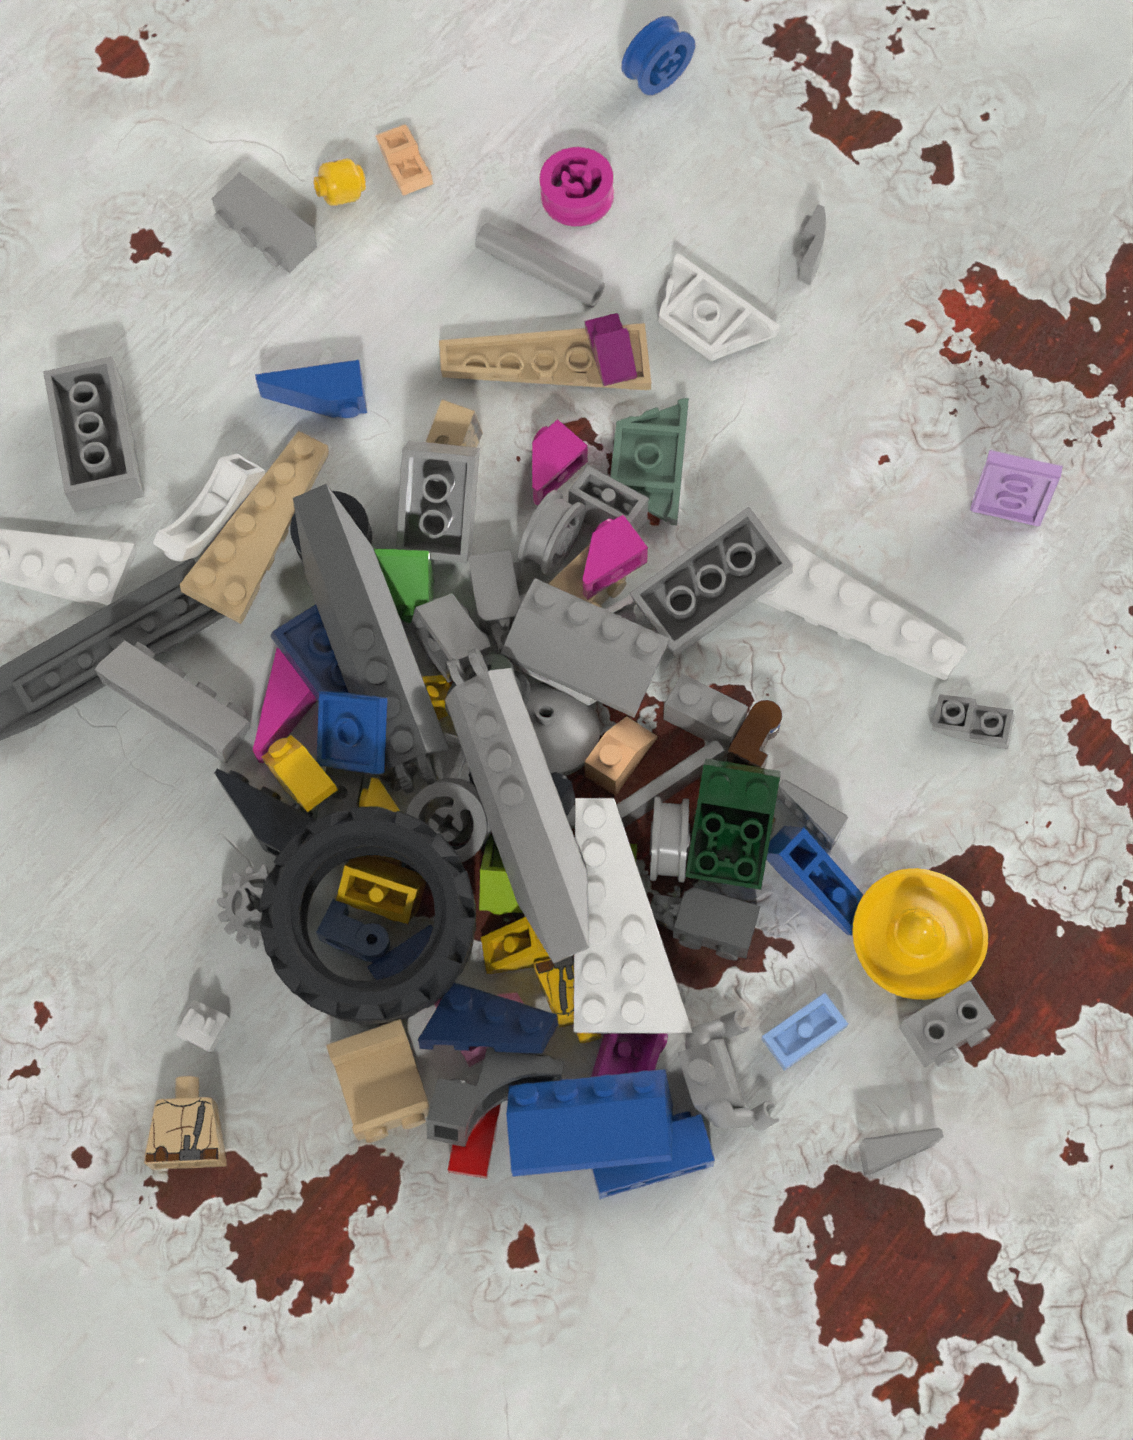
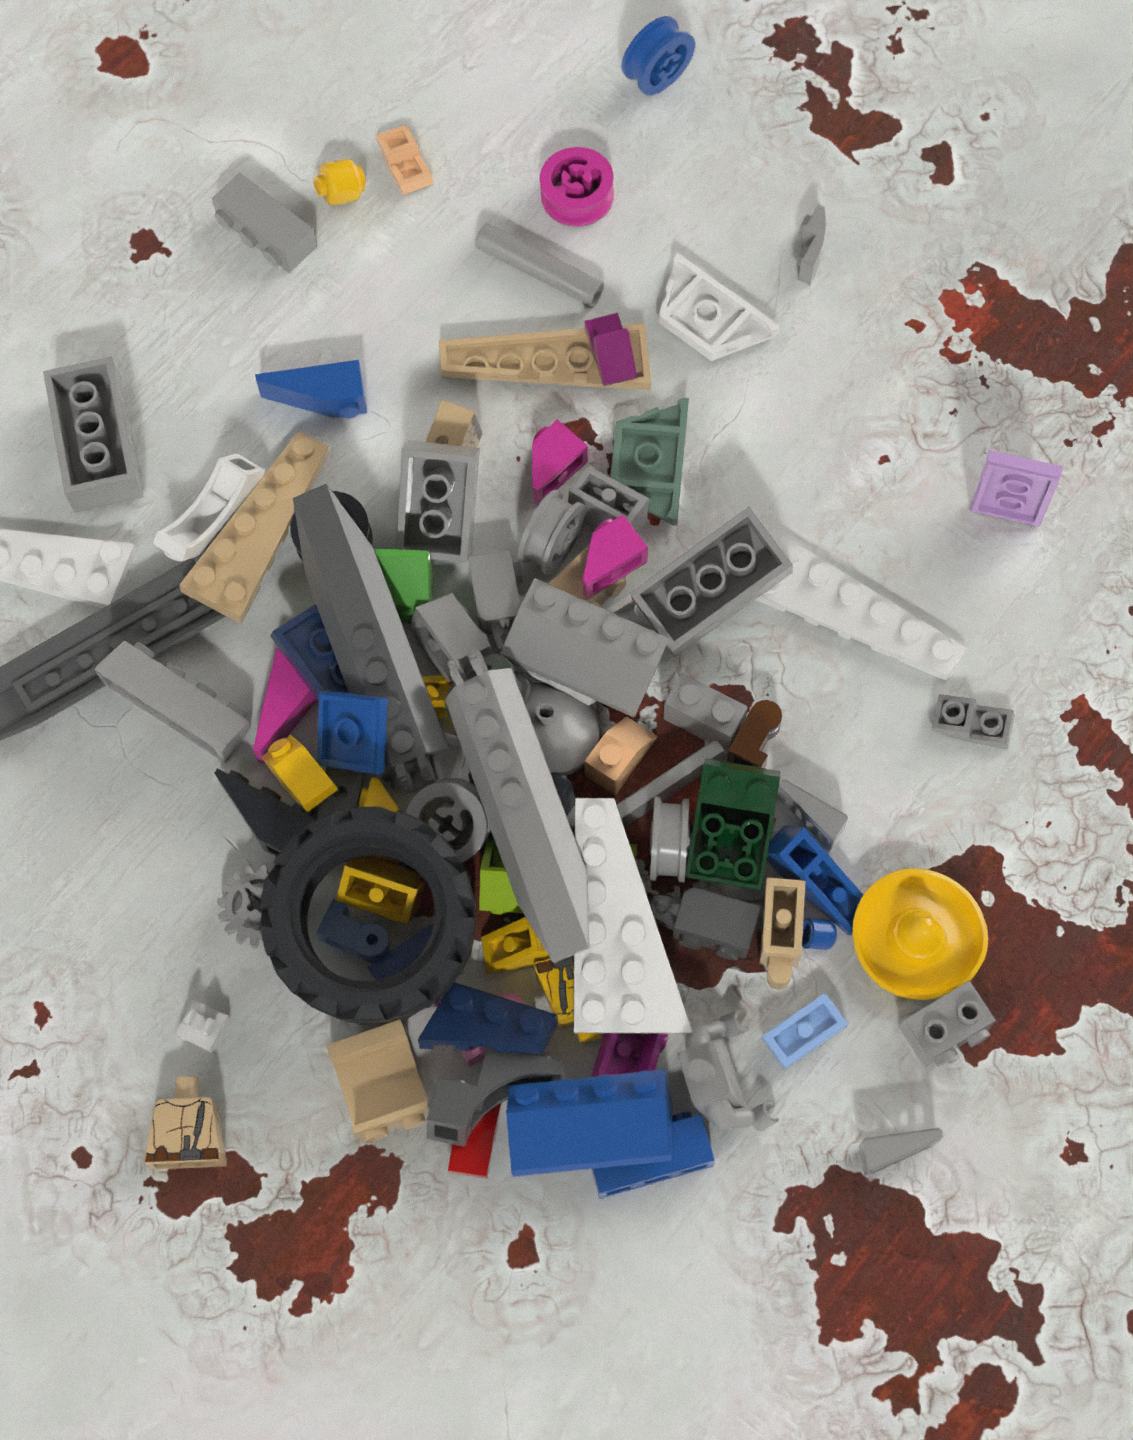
none -> tan brick [759,878,805,990]
none -> blue piece [802,918,837,950]

